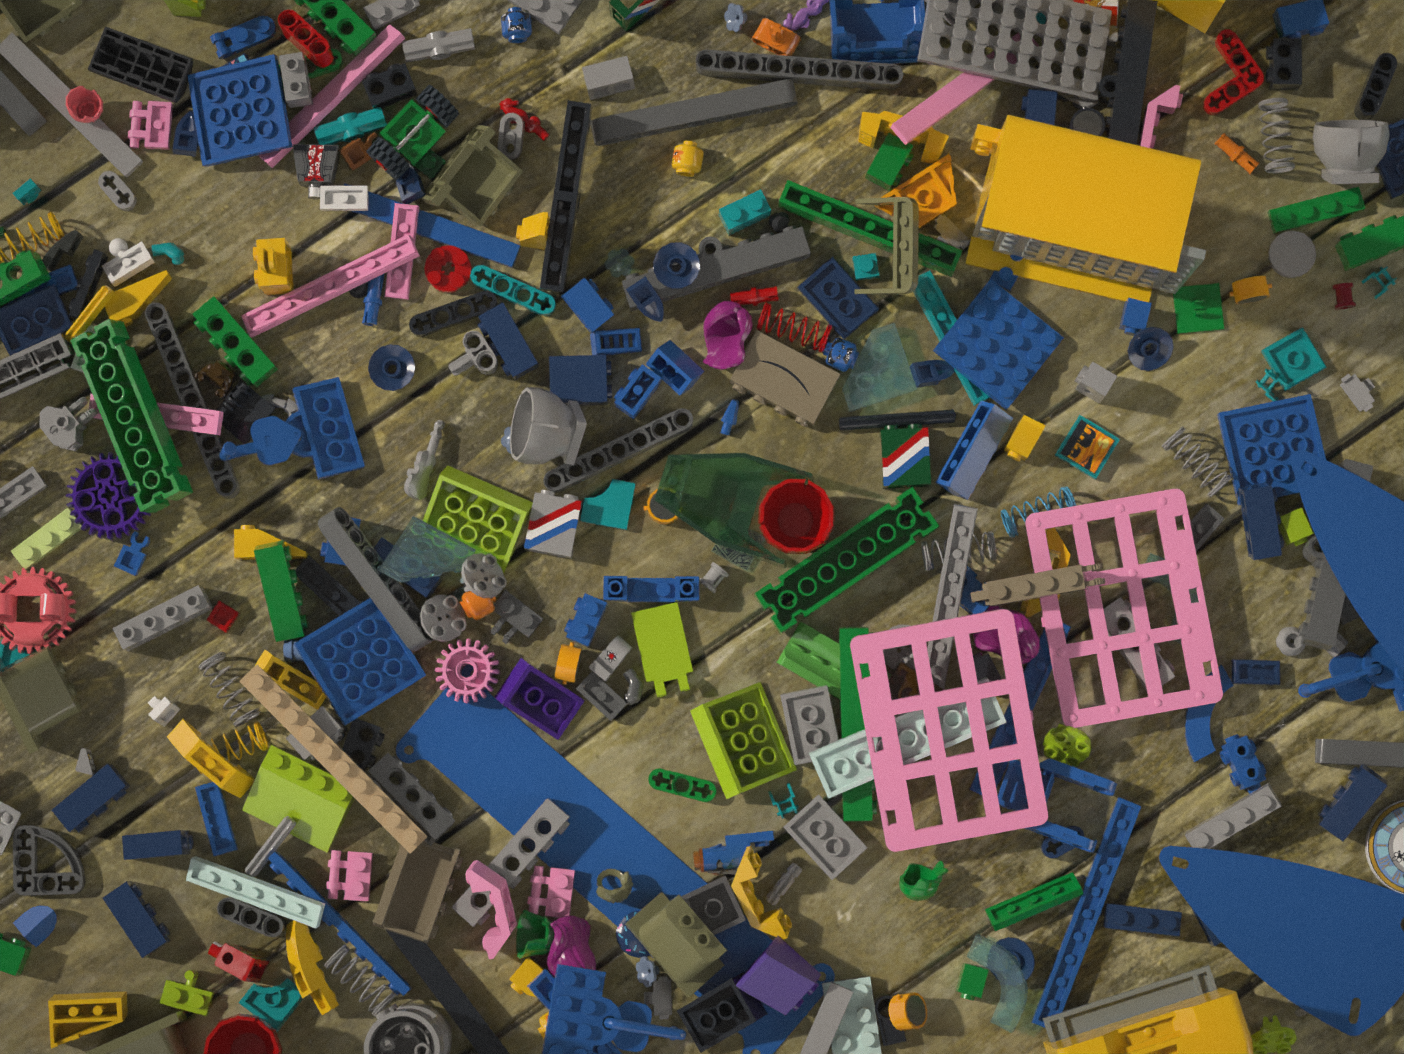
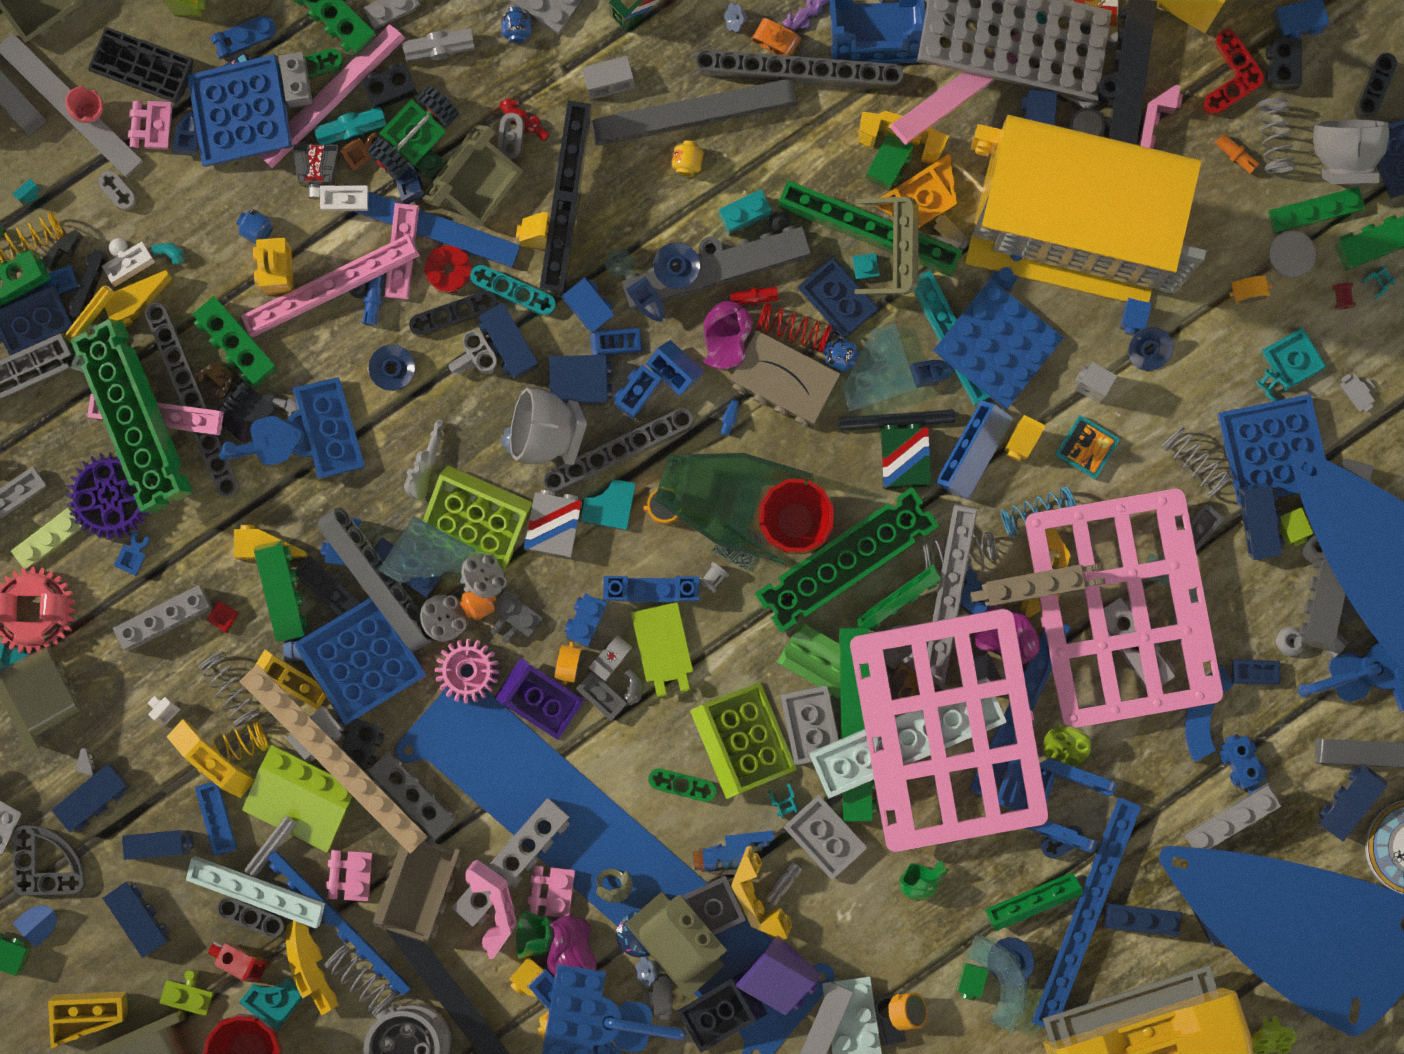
light grey hinge [40,397,97,451] -> none
red beam [278,9,334,68] -> none
green piece [1173,283,1224,334] -> none
none -> blue head [236,209,273,244]
none -> green plate [857,564,941,631]

